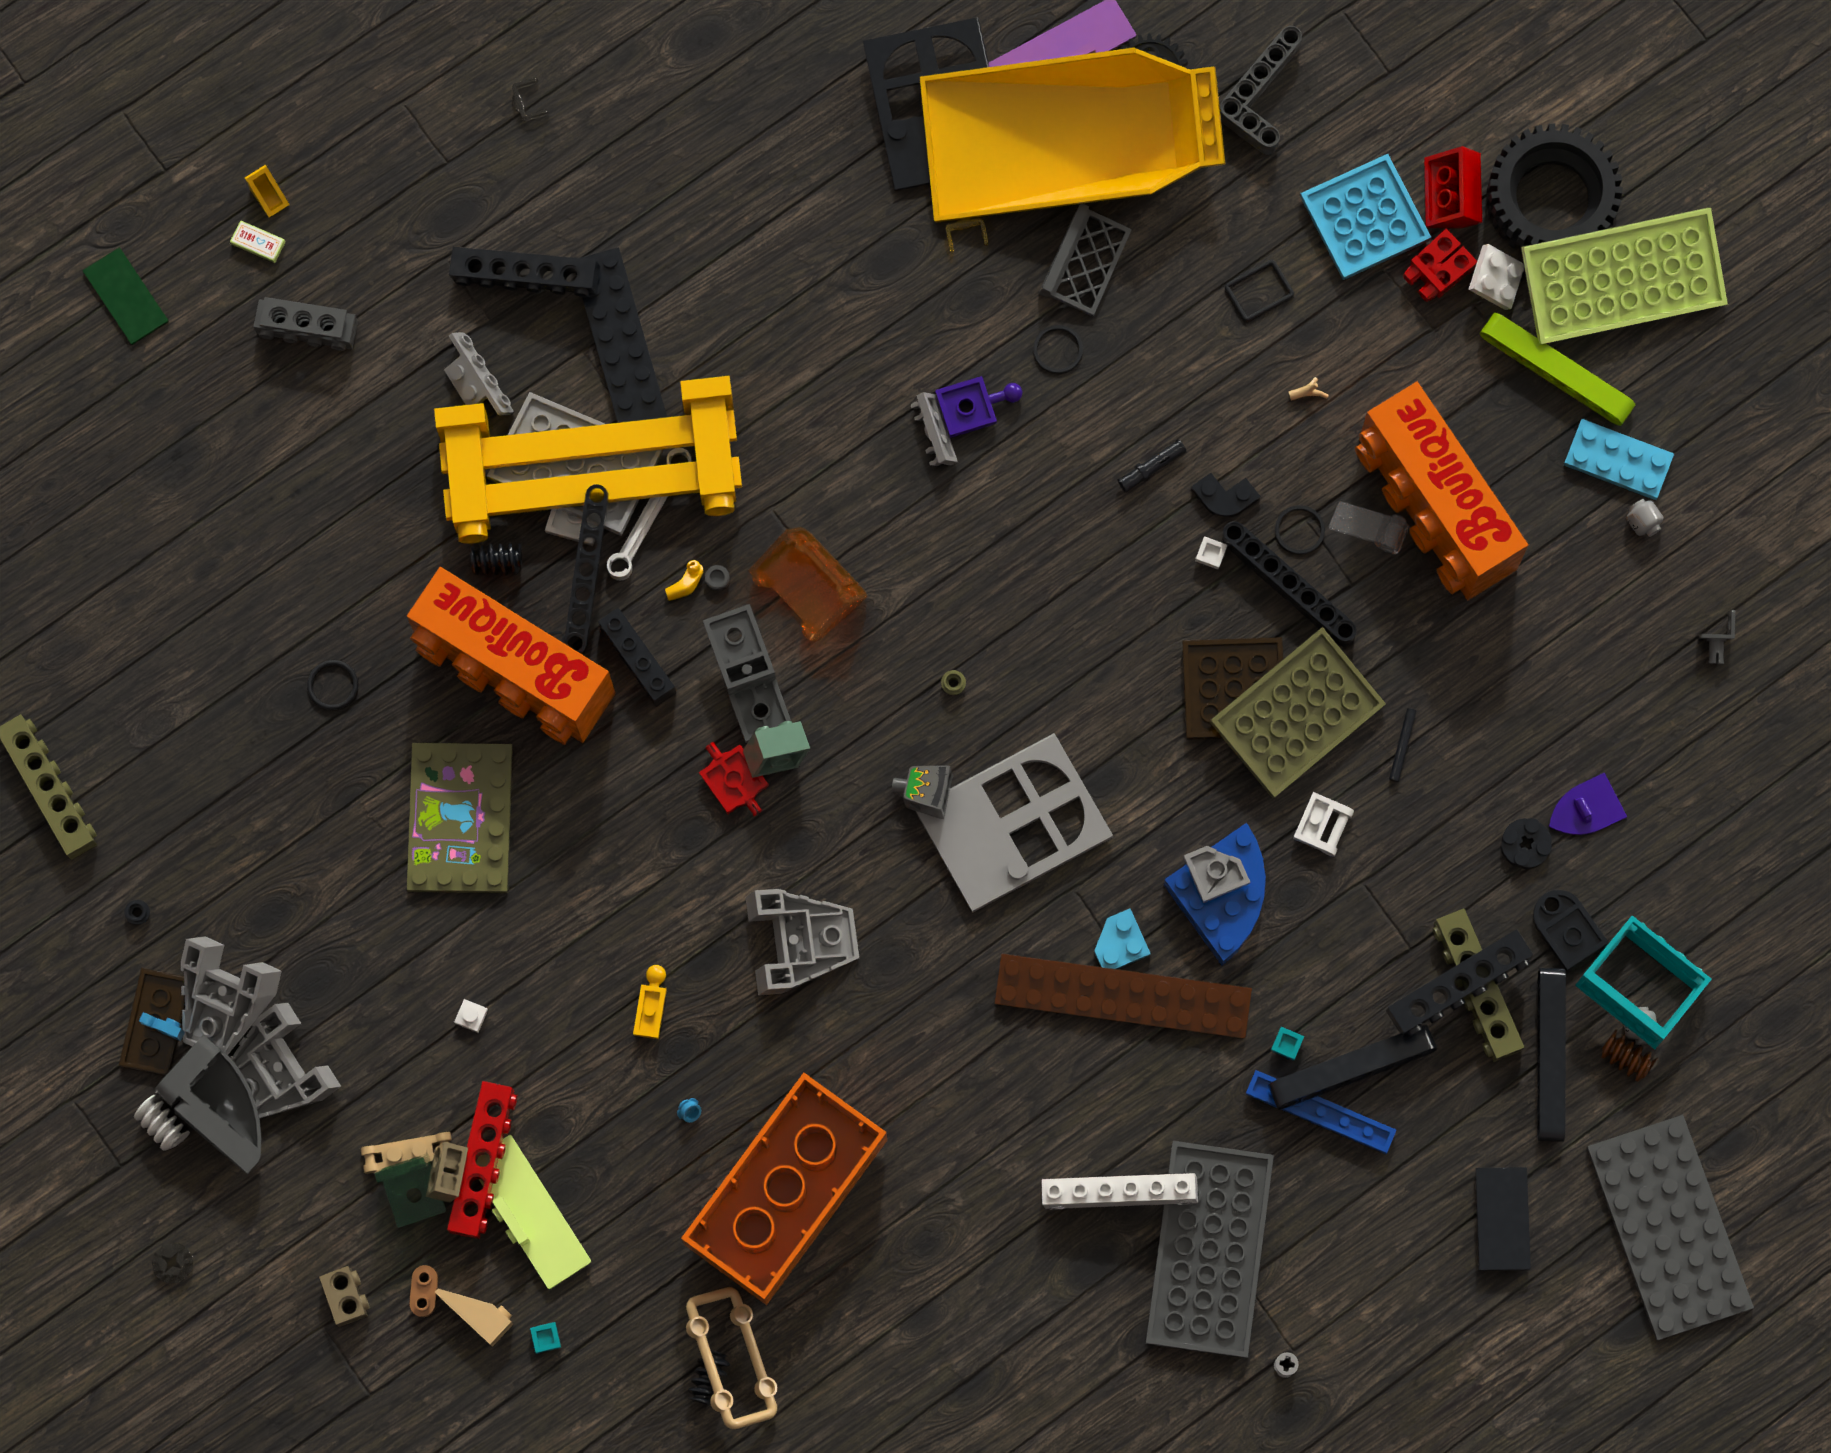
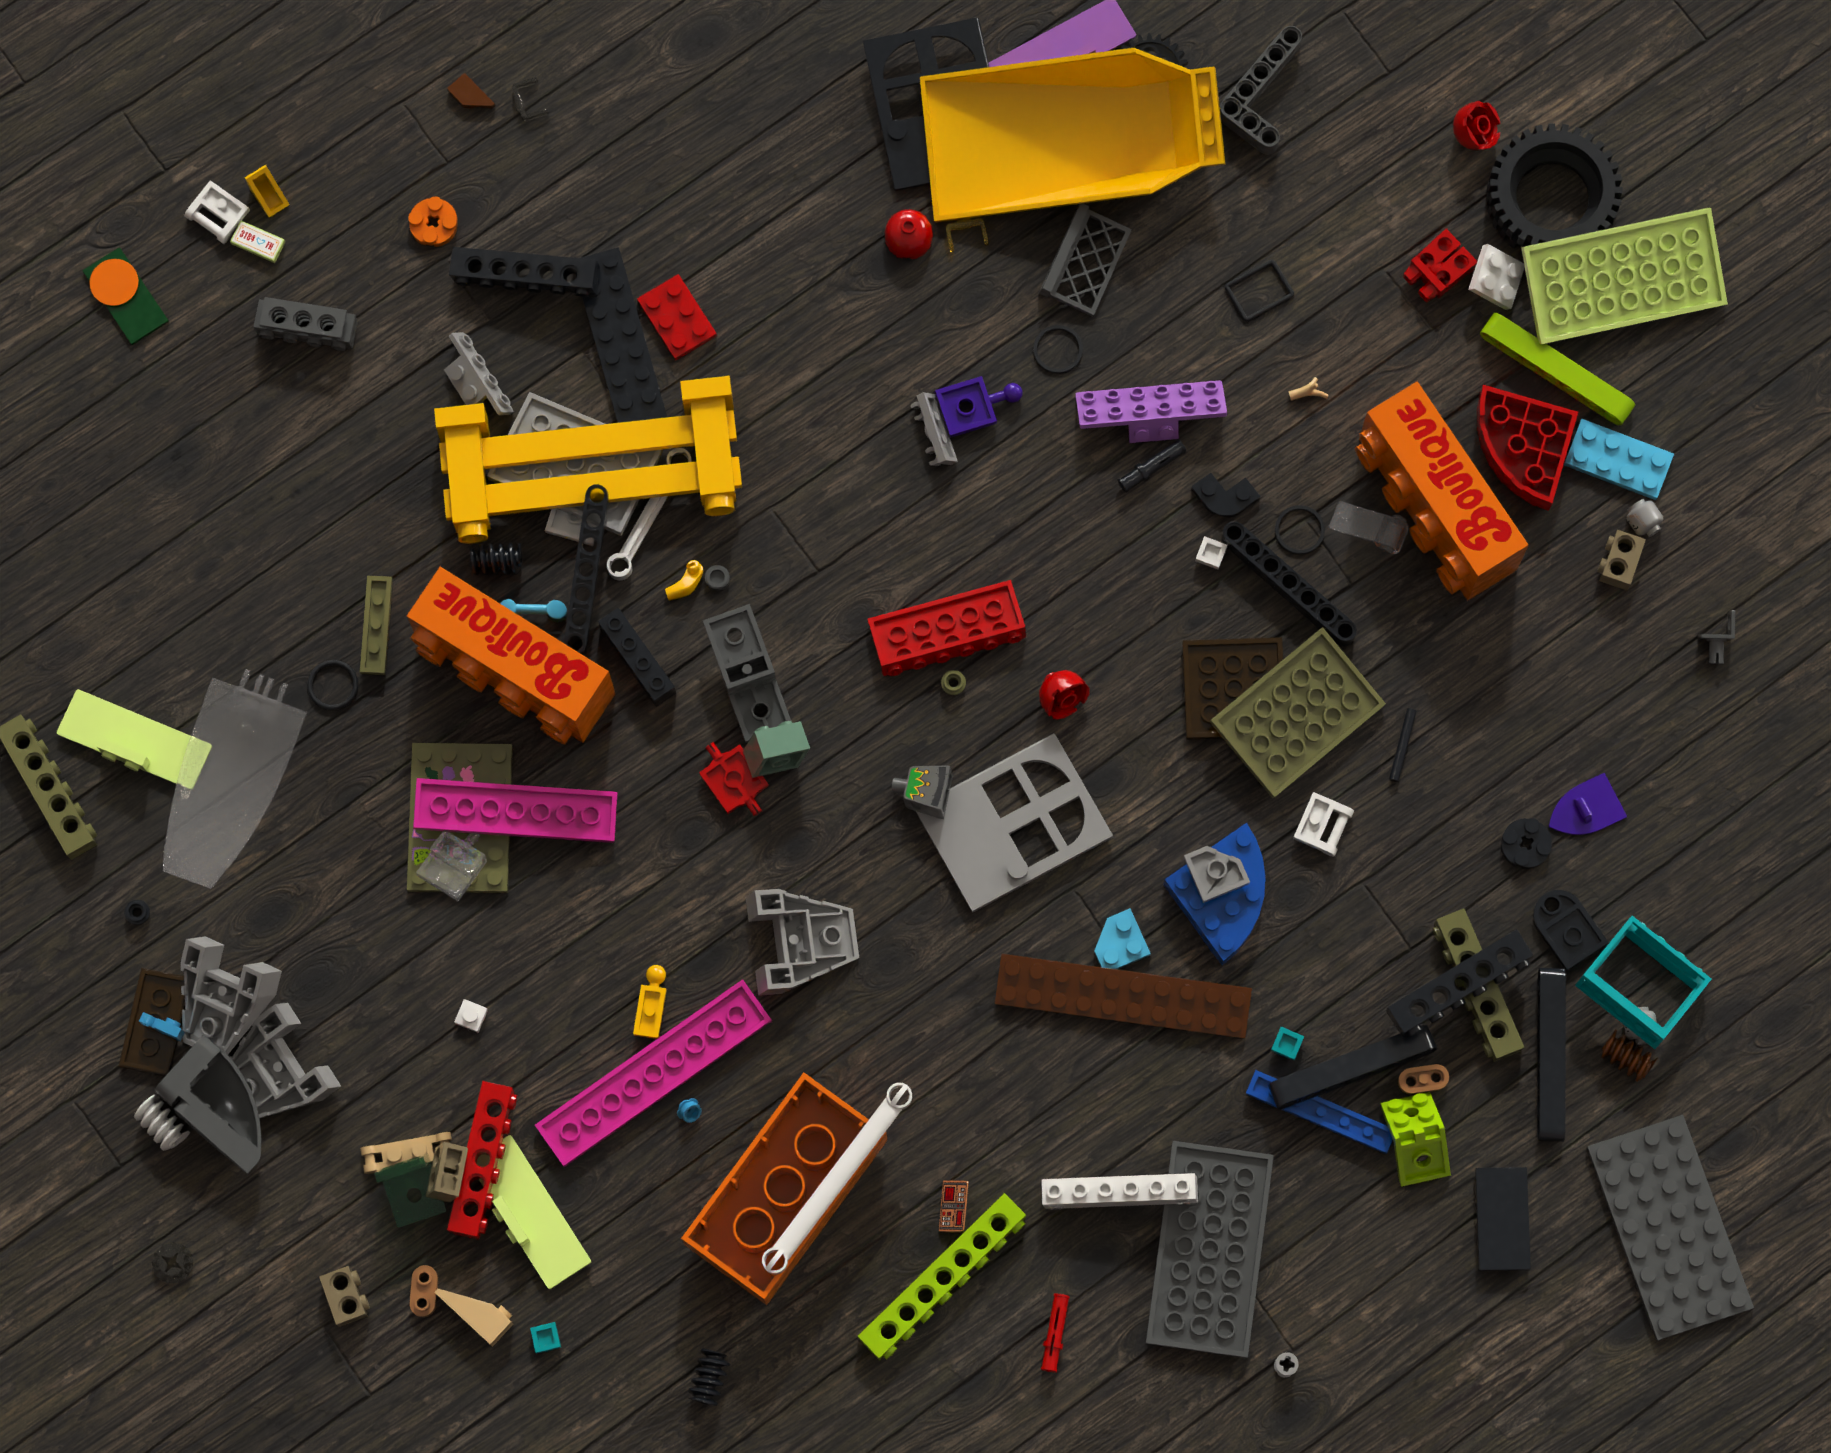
tan bar [686,1287,777,1429] -> none
clear orange windscreen [748,527,867,642] -> none
medium azure plate [1300,154,1431,280] -> none
red slope [1424,146,1482,228] -> none
none -> yellowish green bracket [57,689,212,790]
none -> orange piece [90,259,139,306]
none -> clear windscreen [163,669,307,889]
none -> white plate [184,181,250,244]
none -> olive plate [360,576,393,675]
none -> orange plate [408,197,458,247]
none -> dark pink plate [413,778,617,843]
none -> clear plate [416,830,487,901]
none -> reddish brown tile [447,73,495,109]
none -> medium azure bar [500,599,567,622]
none -> dark pink plate [535,979,772,1167]
none -> red plate [637,274,717,361]
none -> white piece [762,1083,912,1274]
none -> lime brick [858,1193,1026,1361]
none -> red bracket [868,580,1026,676]
none -> red cylinder [884,209,933,259]
none -> slope [939,1181,969,1234]
none -> red cylinder [1039,670,1090,720]
none -> red pin [1041,1293,1070,1373]
none -> medium lavender bracket [1076,380,1227,443]
none -> lime bracket [1381,1092,1451,1187]
none -> medium nougat plate [1398,1064,1449,1095]
none -> red cylinder [1453,101,1500,150]
none -> red brick [1477,385,1578,511]
none -> dark tan brick [1597,530,1646,590]

